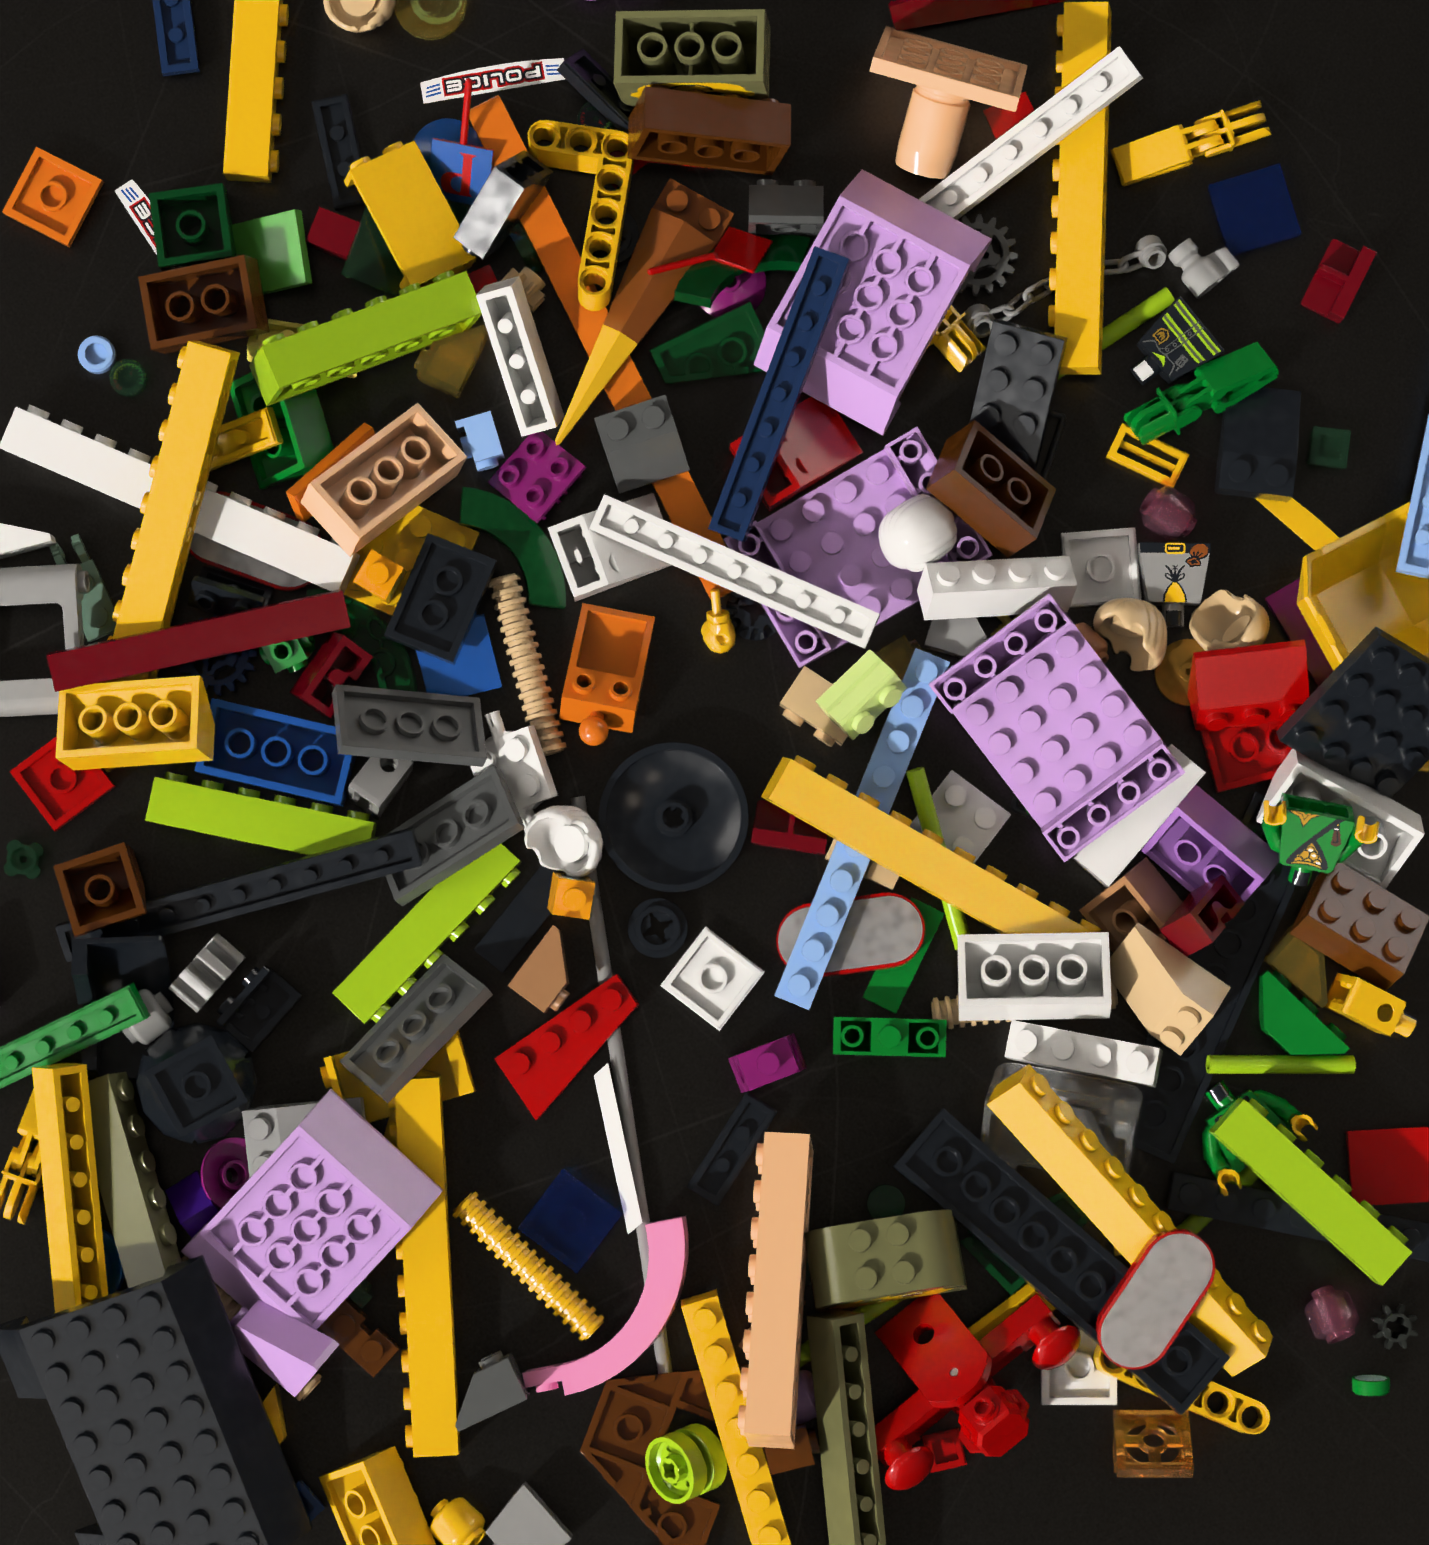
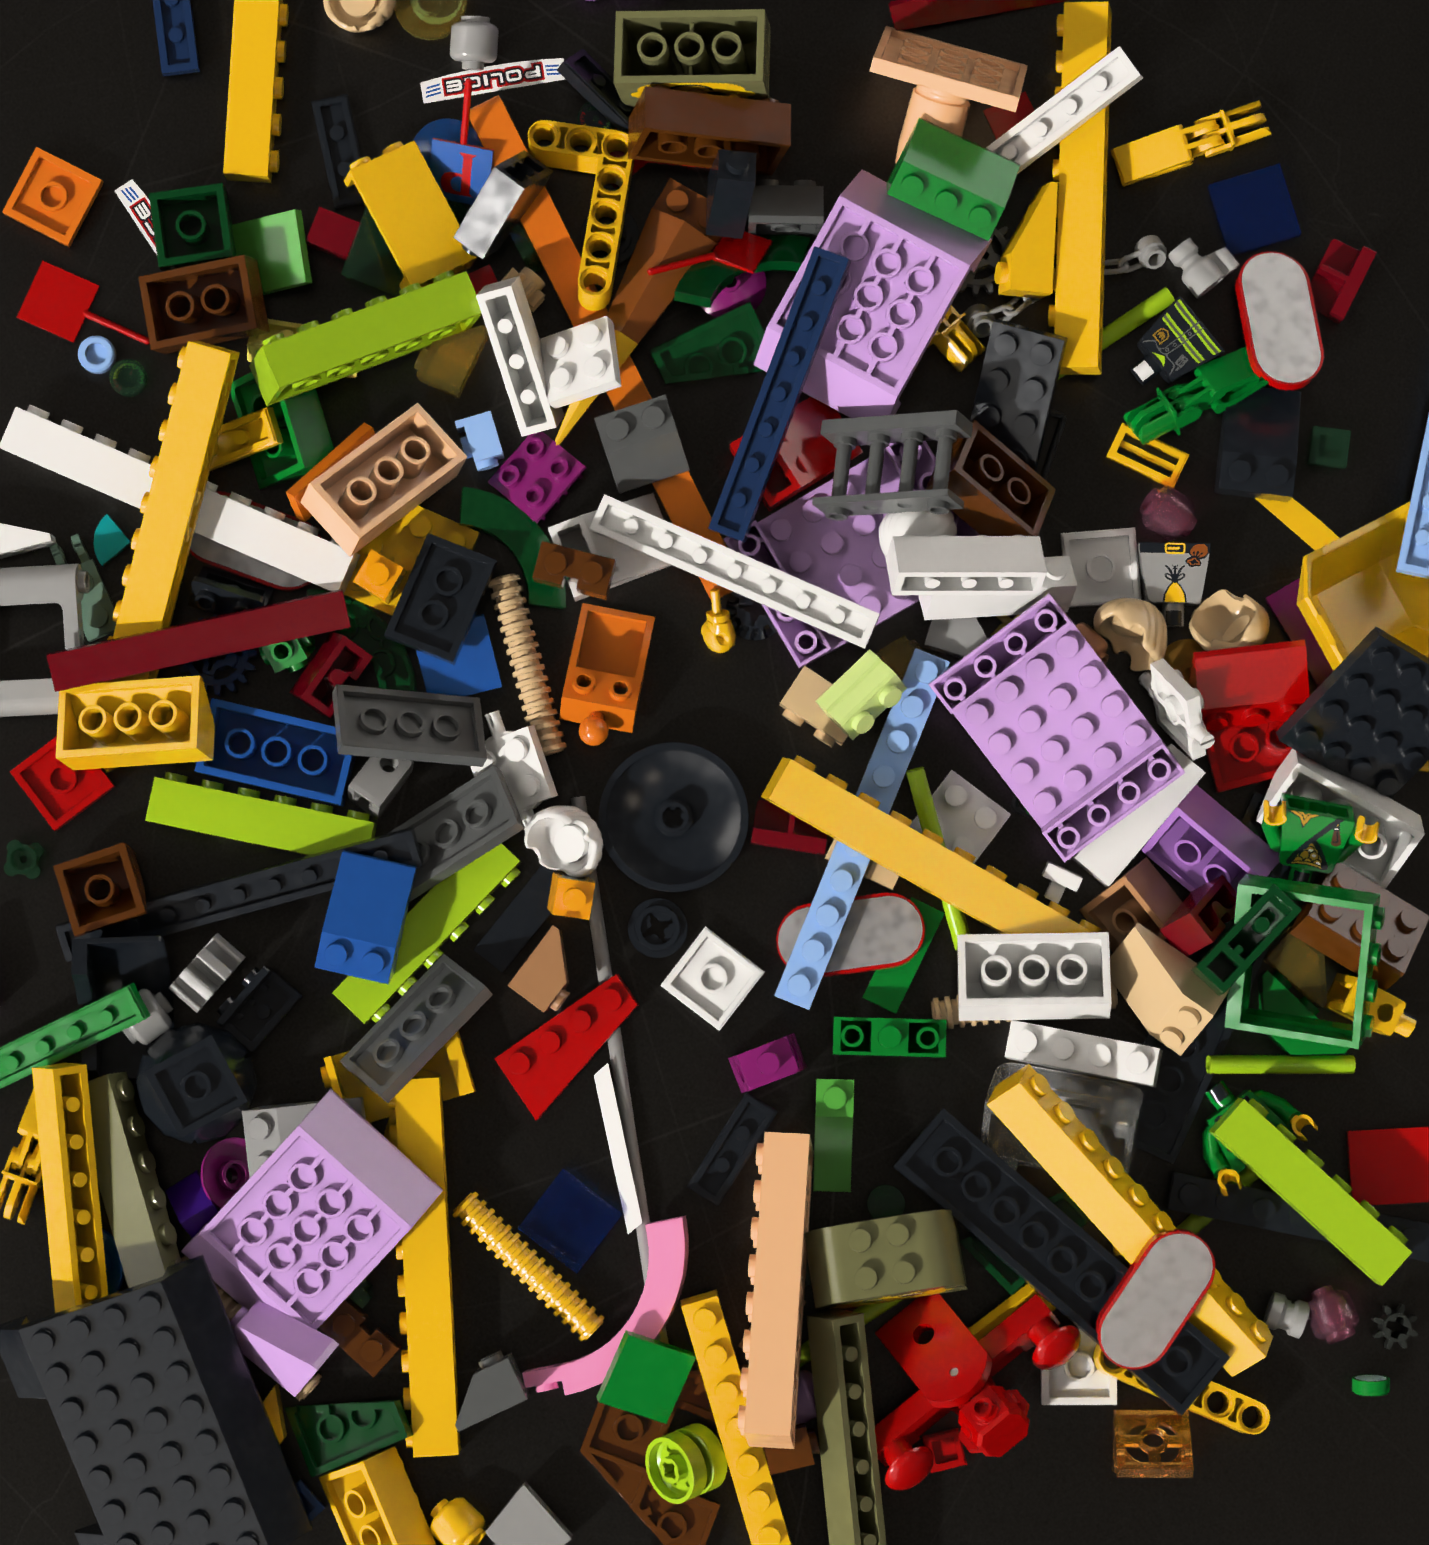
none -> red piece [17,260,150,345]
none -> teal tile [93,514,131,567]
none -> dark green wing [284,1400,413,1478]
none -> blue slope [314,850,417,984]
none -> light grey head [450,15,499,71]
none -> reddish brown brick [532,541,616,600]
none -> white plate [540,316,622,409]
none -> green tile [596,1330,696,1424]
none -> black slope [706,149,756,239]
none -> dark grey fence [812,410,973,521]
none -> bright green slope [813,1079,854,1192]
none -> white brick [886,535,1047,595]
none -> green slope [887,117,1020,241]
none -> yellow slope [994,182,1058,299]
none -> white tile [1042,861,1083,904]
none -> white plate [1139,658,1215,760]
none -> dark green slope [1191,884,1302,996]
none -> green window [1225,874,1385,1049]
none -> flat silver tile [1235,251,1324,390]
none -> light grey wheel [1263,1291,1311,1339]

